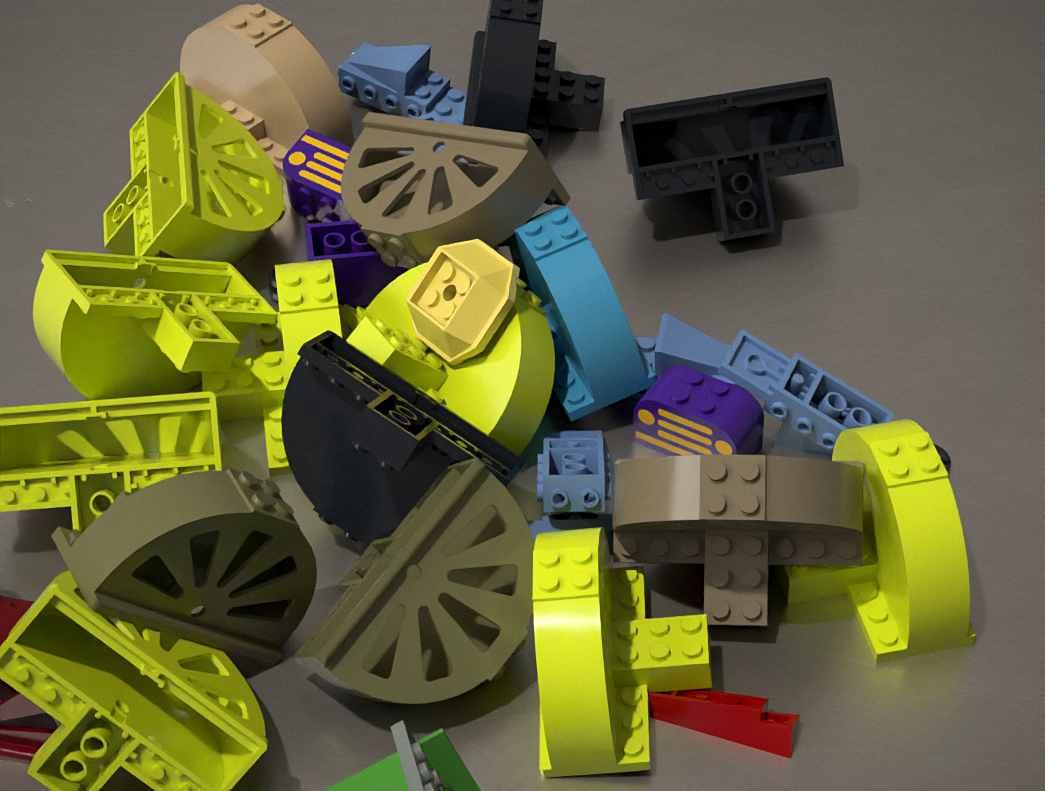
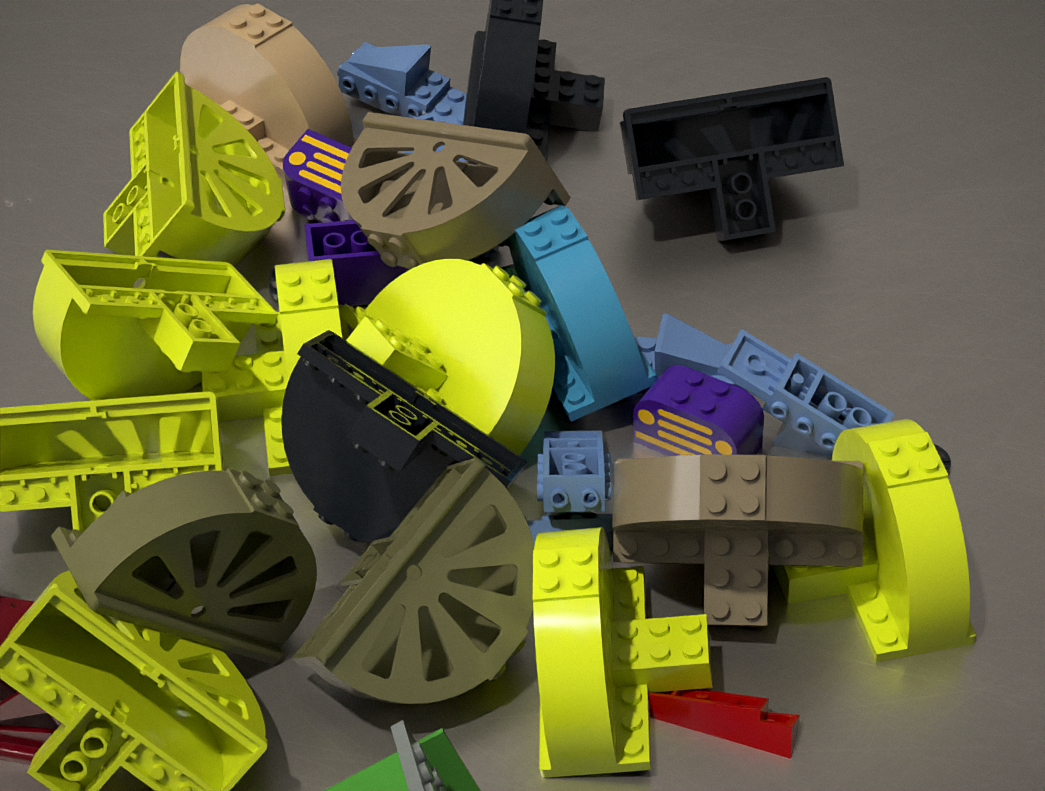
light yellow piece [406,239,520,366] -> none

